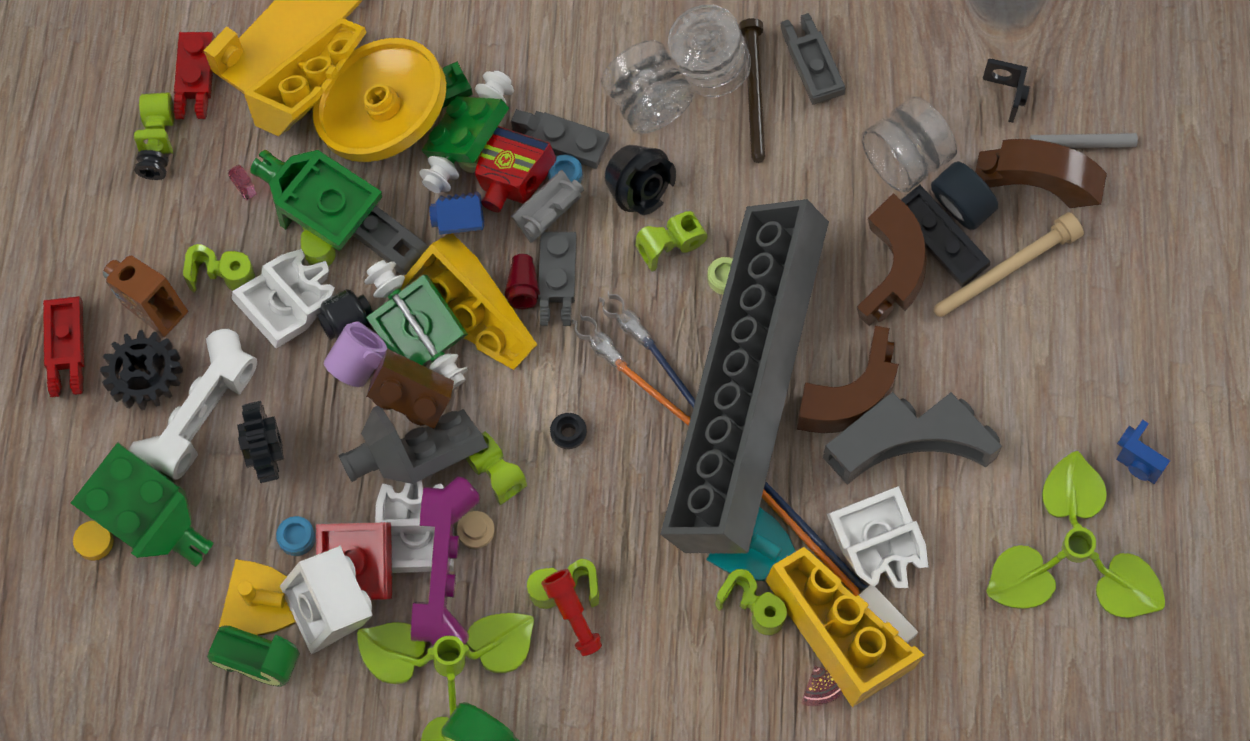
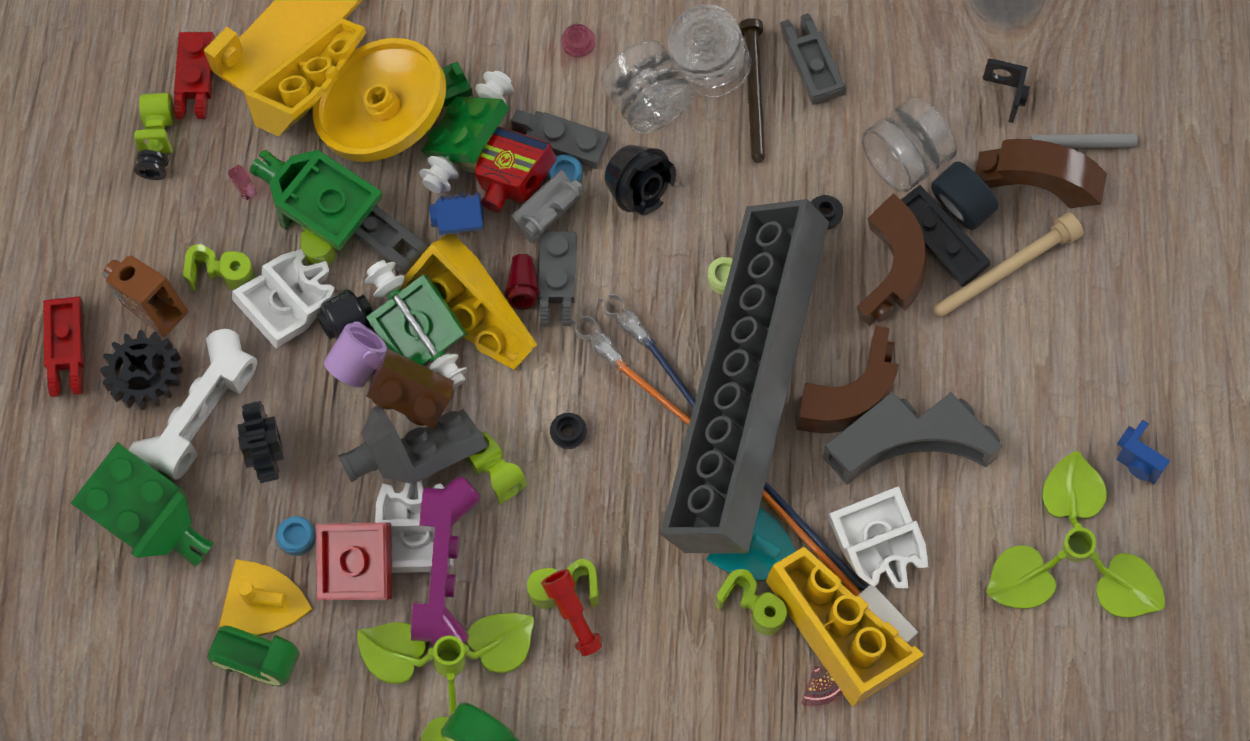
yellow tile [73,521,114,561] -> none
white slope [280,546,373,654] -> none
tan plate [457,511,495,549] -> none
lime leg [635,211,708,272] -> none
none -> clear pink plate [561,24,595,58]
none -> black plate [811,195,843,230]

